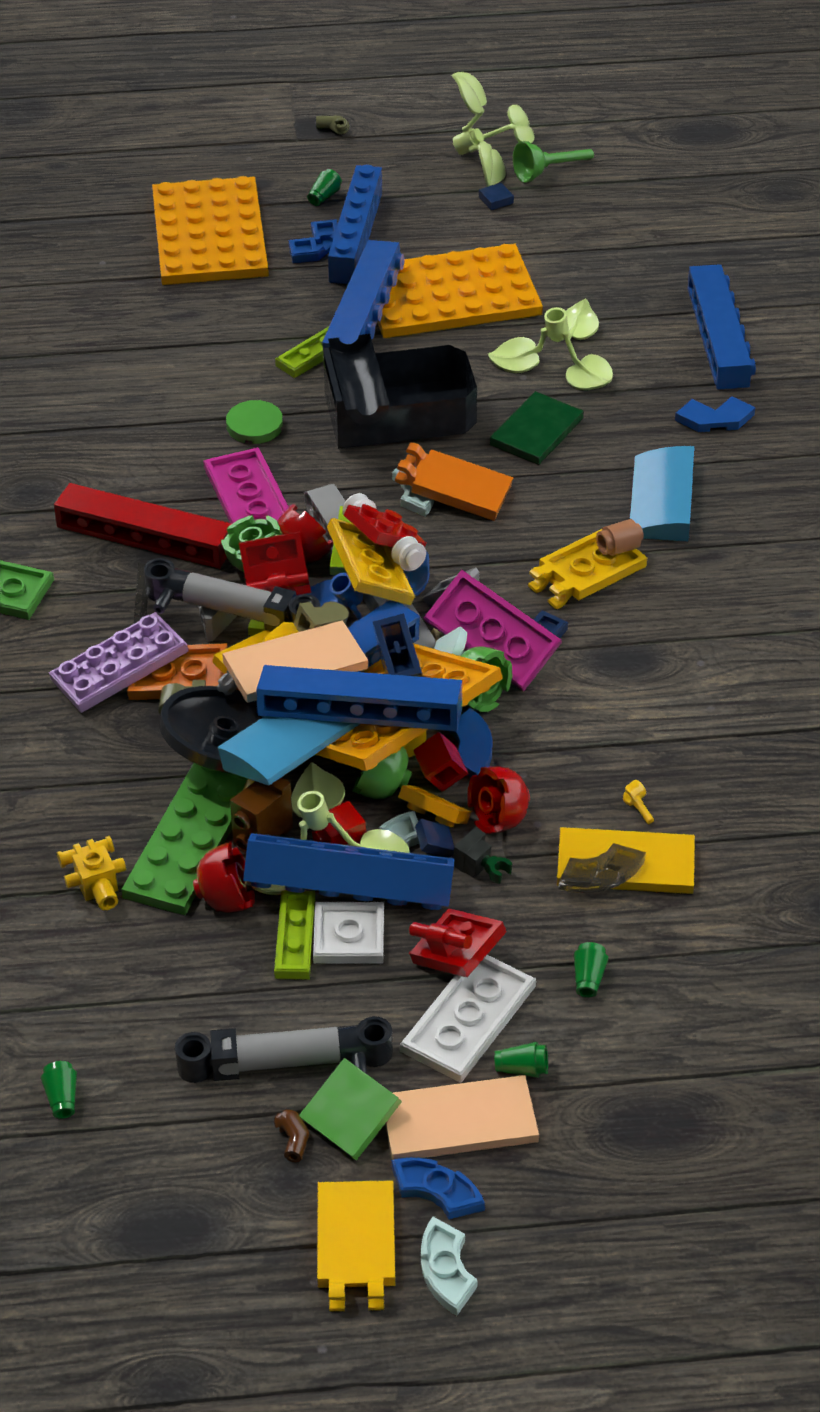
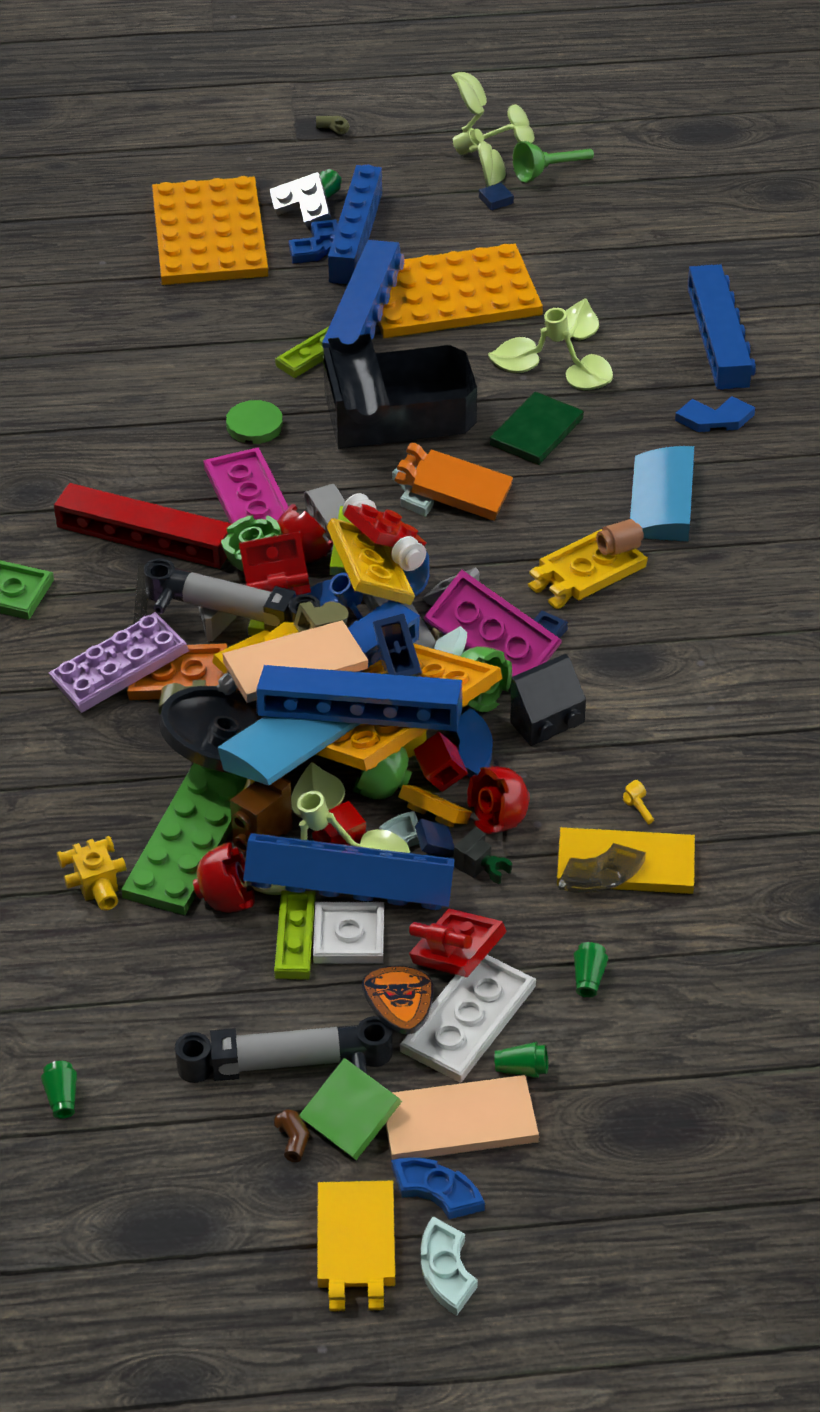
none -> plate [270,172,331,227]
none -> shield [362,966,433,1034]
none -> black slope [510,653,586,746]

